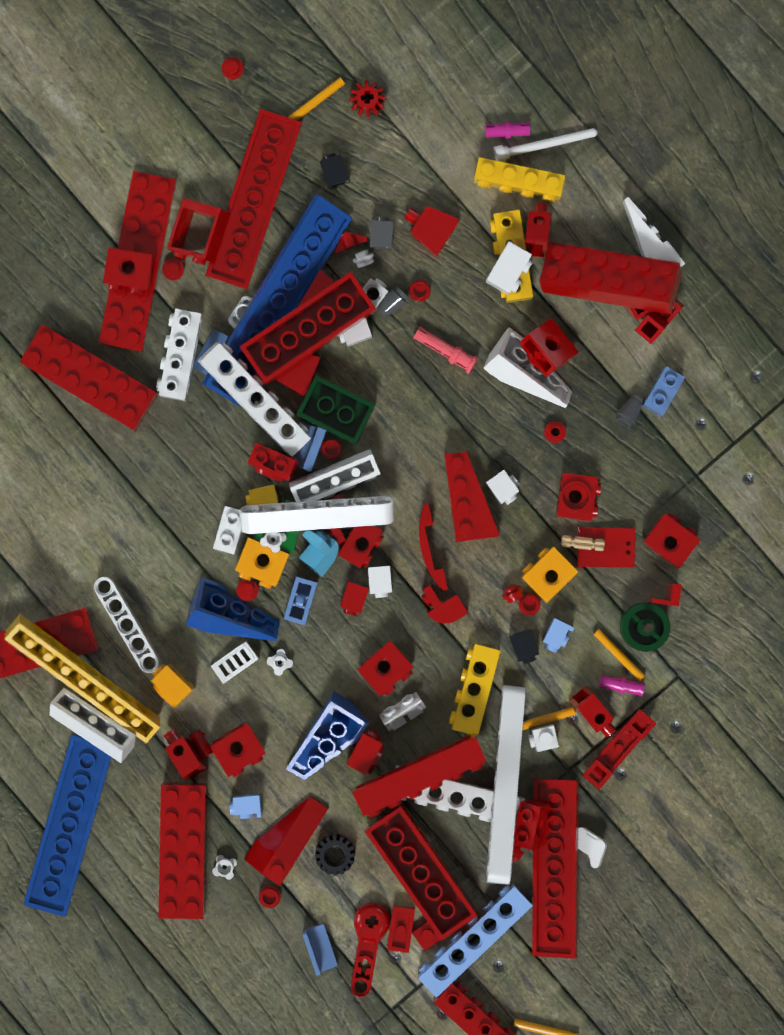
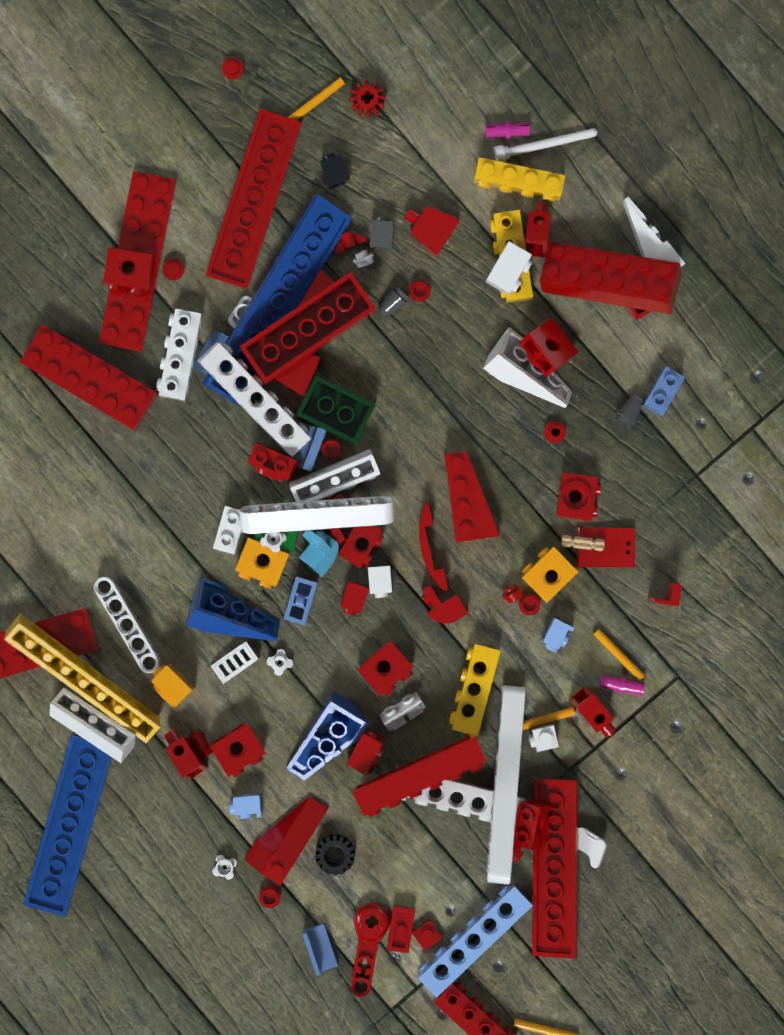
red brick [158,782,207,919] -> none
red window [167,198,230,265] -> none
red plate [237,579,259,601] -> none
yellow brick [245,485,279,506] -> none
white brick [339,319,372,347] -> none
white brick [363,278,388,309] -> none
red brick [364,803,478,941] -> none
coral pin [413,326,479,374] -> none
white brick [485,470,520,505] -> none
black brick [509,629,539,664] -> none
red slope [582,709,657,790] -> none
dark green wheel [620,603,670,652] -> none
red brick [635,299,684,344] -> none
red brick [642,513,700,568] -> none

